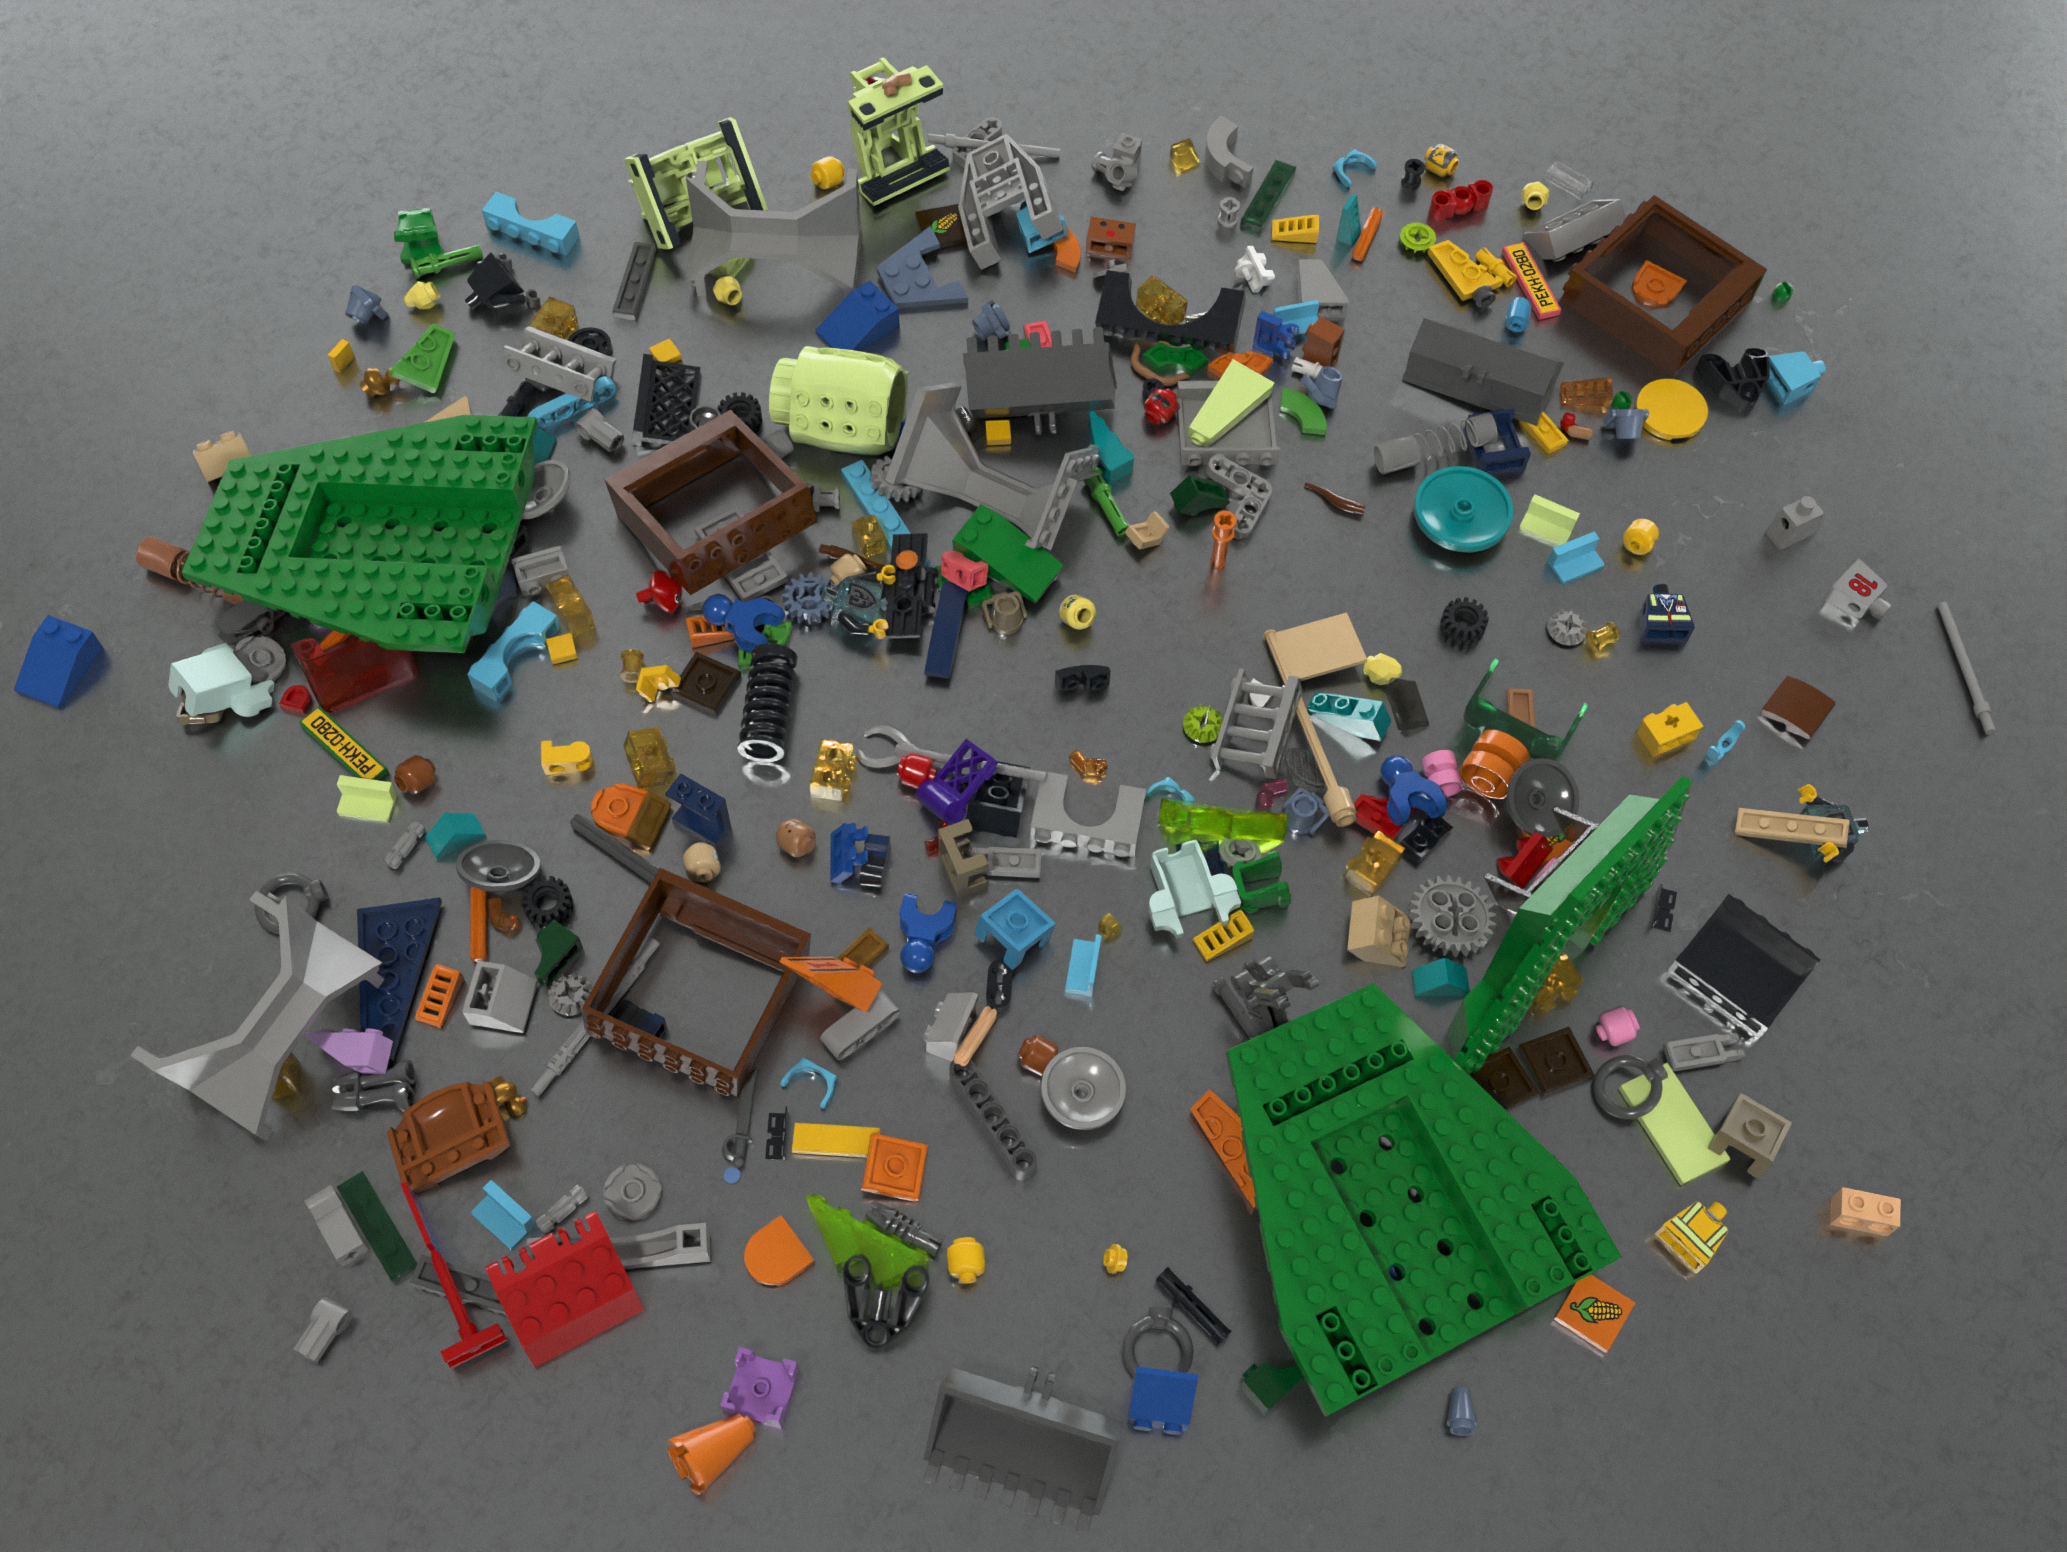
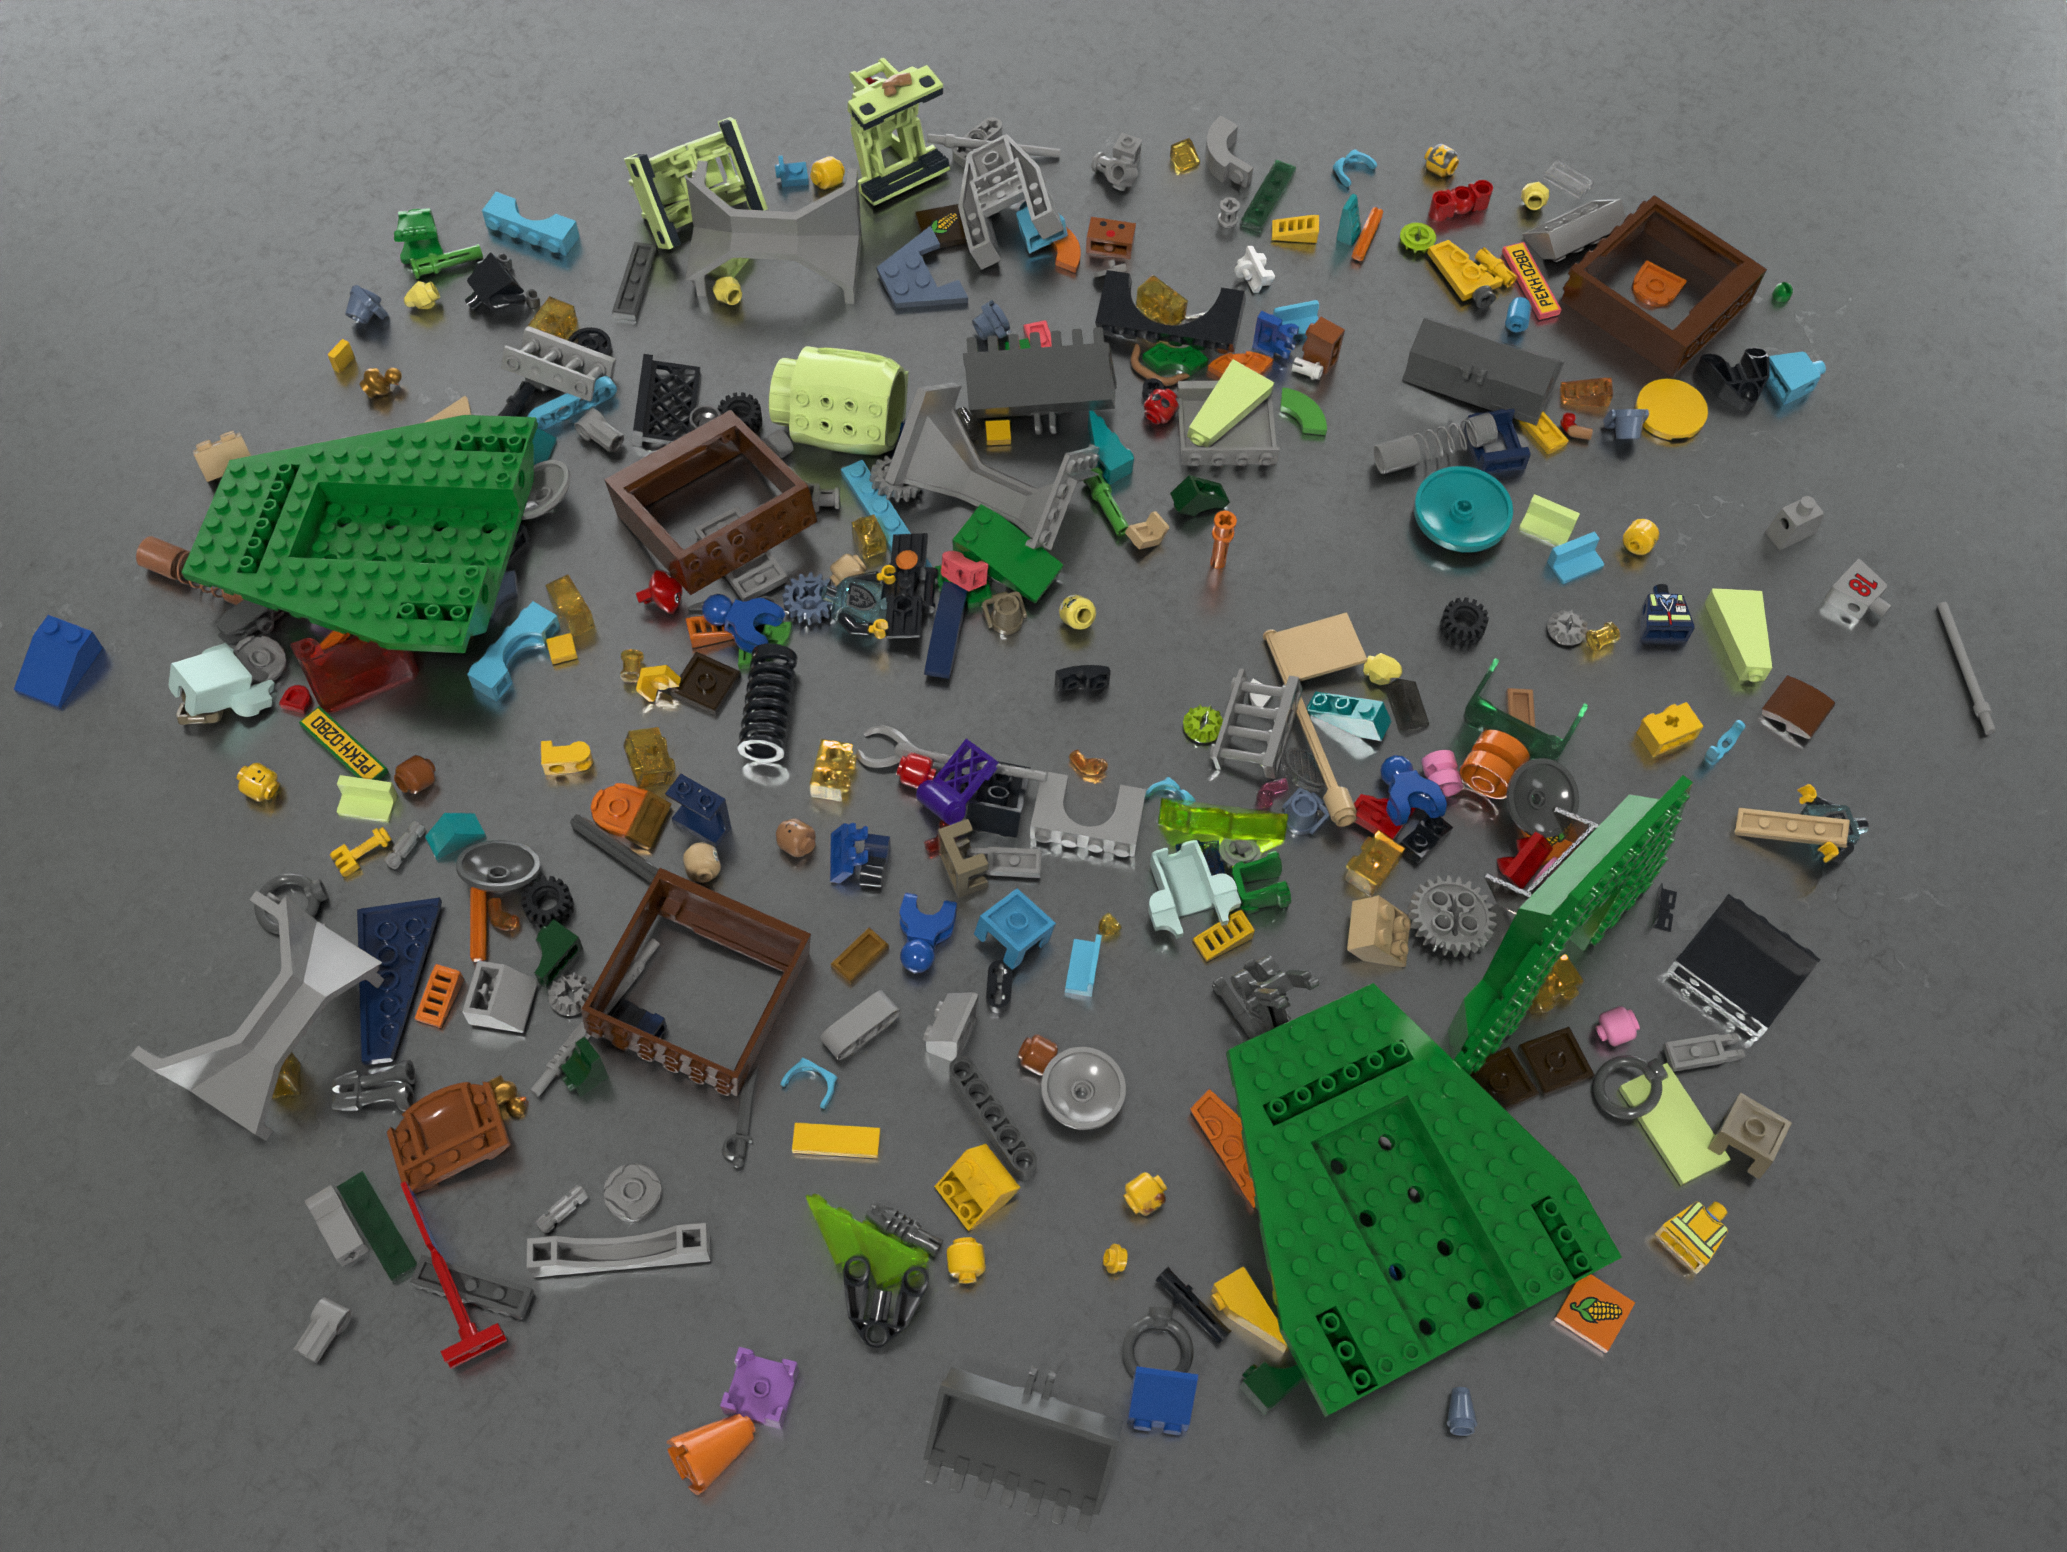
lavender slope [305,1029,393,1074] -> none
bright green wing [388,324,456,394] -> none
medium azure panel [471,1180,537,1250] -> none
red slope [485,1210,644,1368] -> none
light grey hinge [511,546,572,597] -> none
yellow tile [649,338,682,363] -> none
medium blue sticker [723,1167,741,1184] -> none
orange tile [744,1215,815,1286] -> none
black piece [765,1106,789,1160] -> none
orange slope [779,956,883,1013] -> none
blue slope [816,280,900,351] -> none
reddish brown animal [819,544,885,569] -> none
orange tile [861,1133,927,1202] -> none
light nougat axle [953,1006,997,1066] -> none
light grey beam [1206,455,1272,539] -> none
light grey slope [1296,259,1349,318] -> none
sand blue piece [1300,366,1343,409] -> none
reddish brown animal [1305,483,1366,515] -> none
black bush [1401,159,1425,189] -> none
teal slope [1412,958,1470,997] -> none
green hinge [1611,391,1632,410] -> none
light nougat brick [1830,1187,1901,1237] -> none
none -> yellow head [236,762,280,802]
none -> yellow hinge [330,827,392,877]
none -> dark green arch [560,1036,609,1097]
none -> dark azure bracket [775,155,809,187]
none -> yellow slope [934,1144,1021,1231]
none -> yellow head [1123,1172,1167,1216]
none -> yellow slope [1211,1266,1289,1353]
none -> yellowish green slope [1705,588,1772,682]

